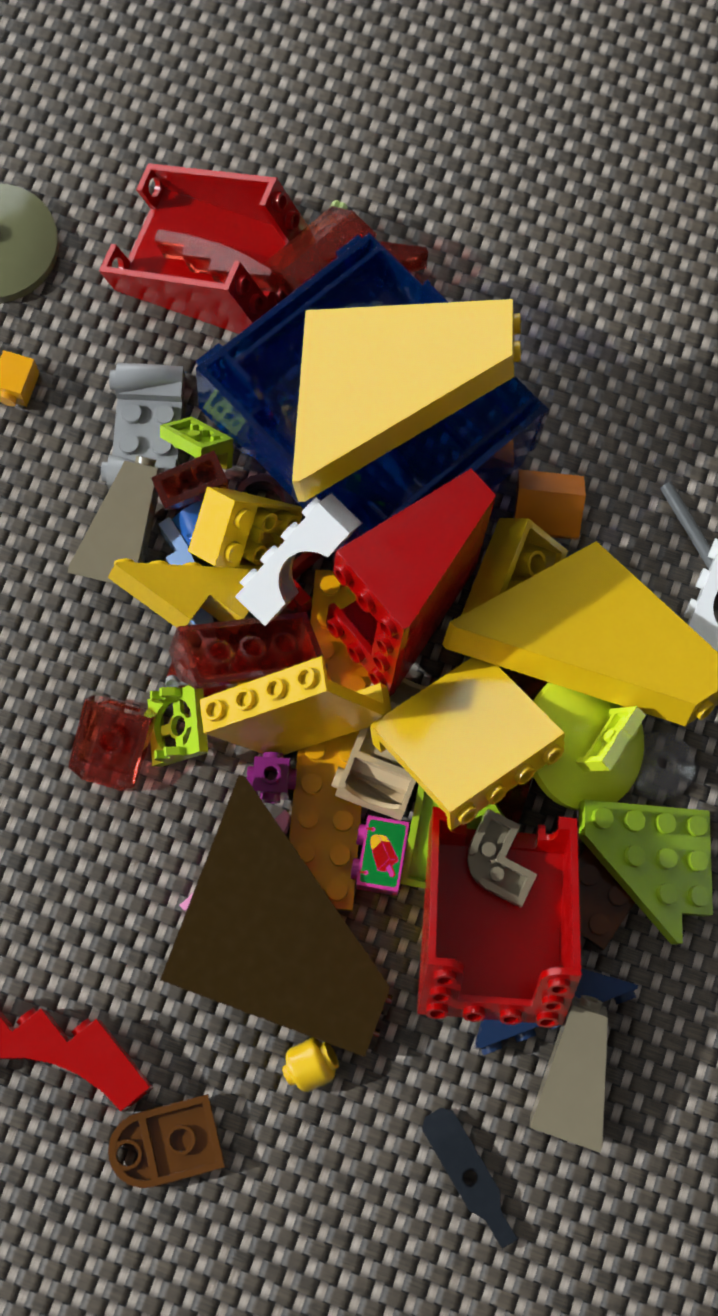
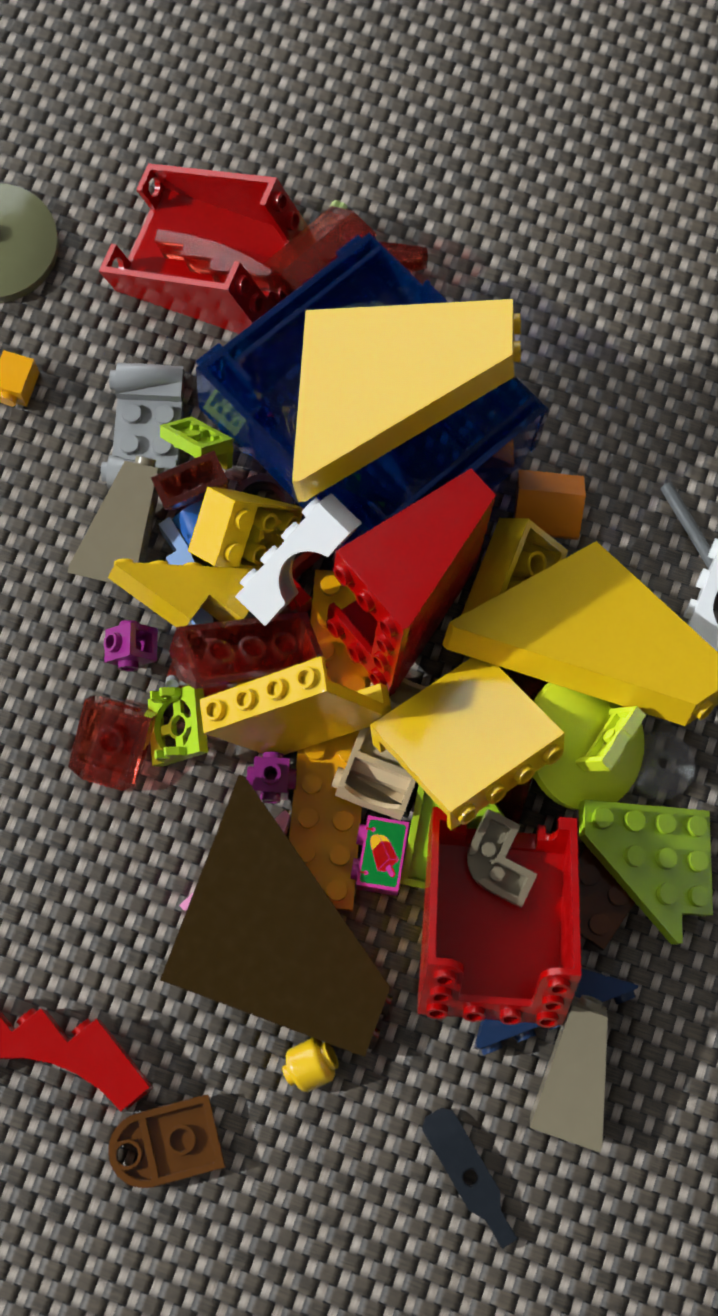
none -> magenta brick [104,620,158,672]

